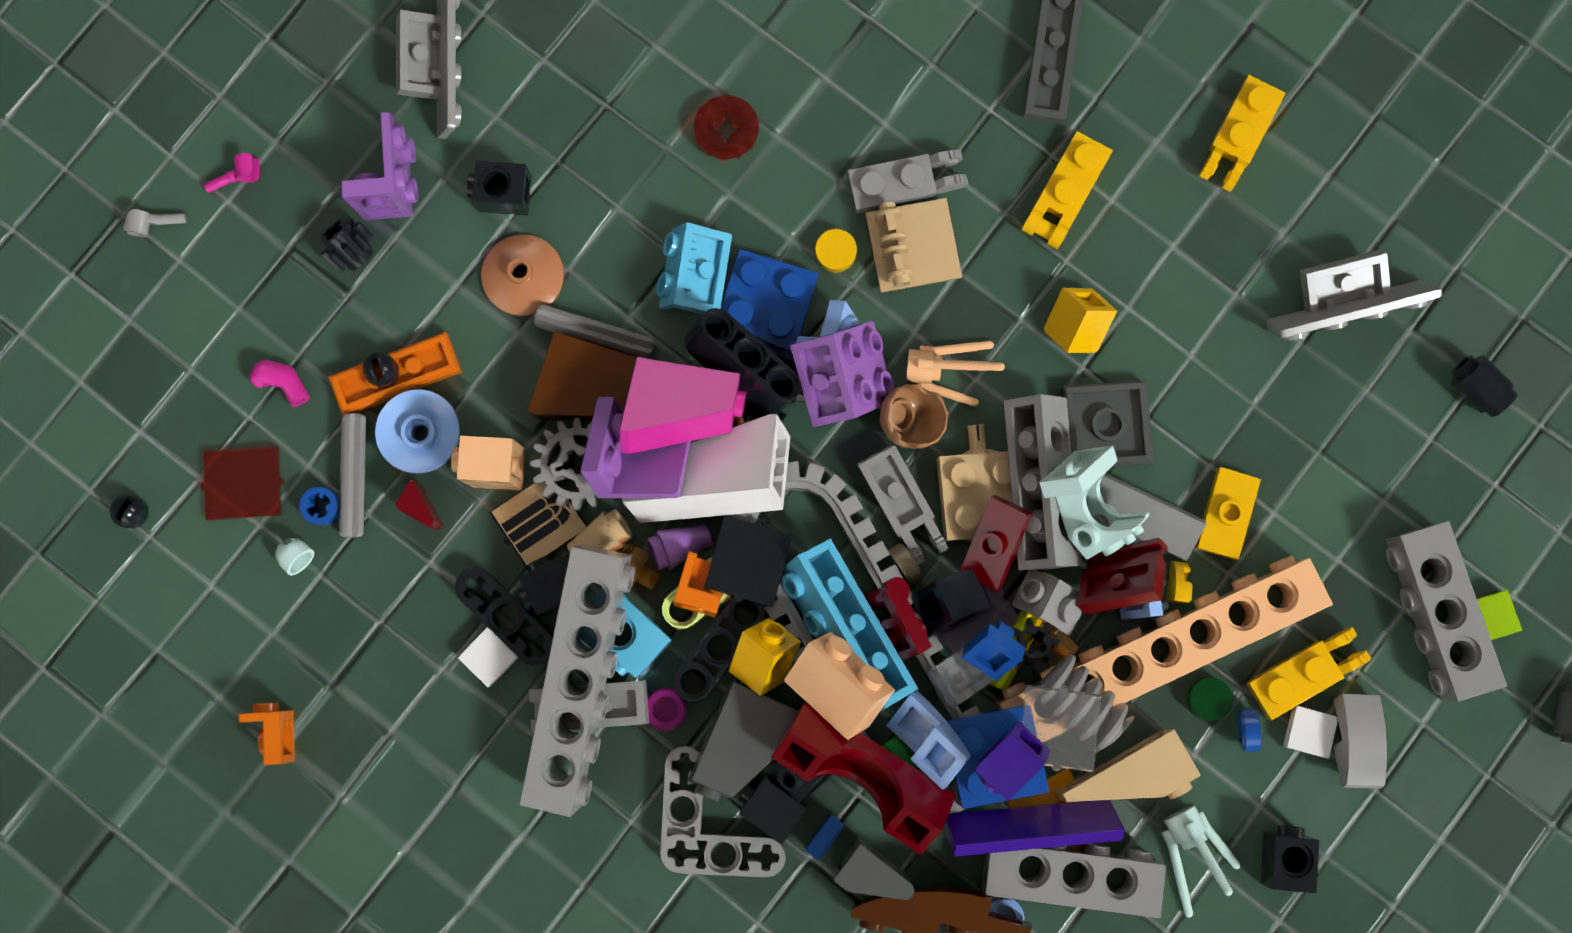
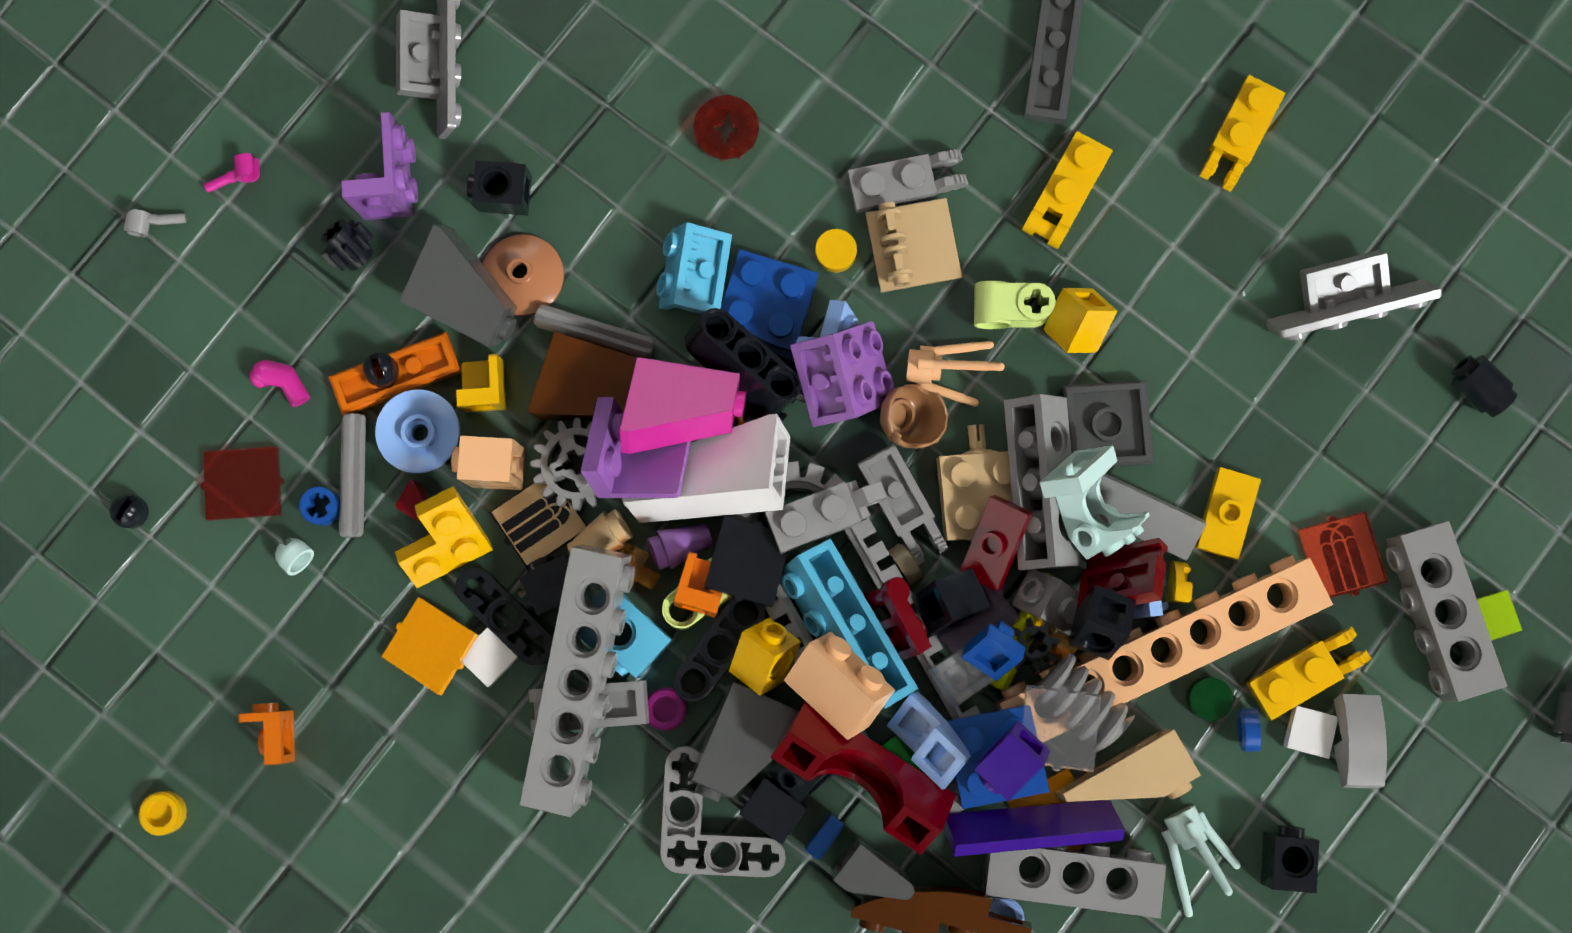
none -> yellow tile [138,791,187,836]
none -> light orange piece [381,597,478,696]
none -> yellow plate [395,486,493,588]
none -> dark grey slope [399,225,517,347]
none -> yellow panel [456,354,507,413]
none -> light grey hinge [765,480,887,554]
none -> yellowish green piece [974,281,1056,329]
none -> black brick [1068,585,1136,660]
none -> clear red piece [1298,511,1388,598]

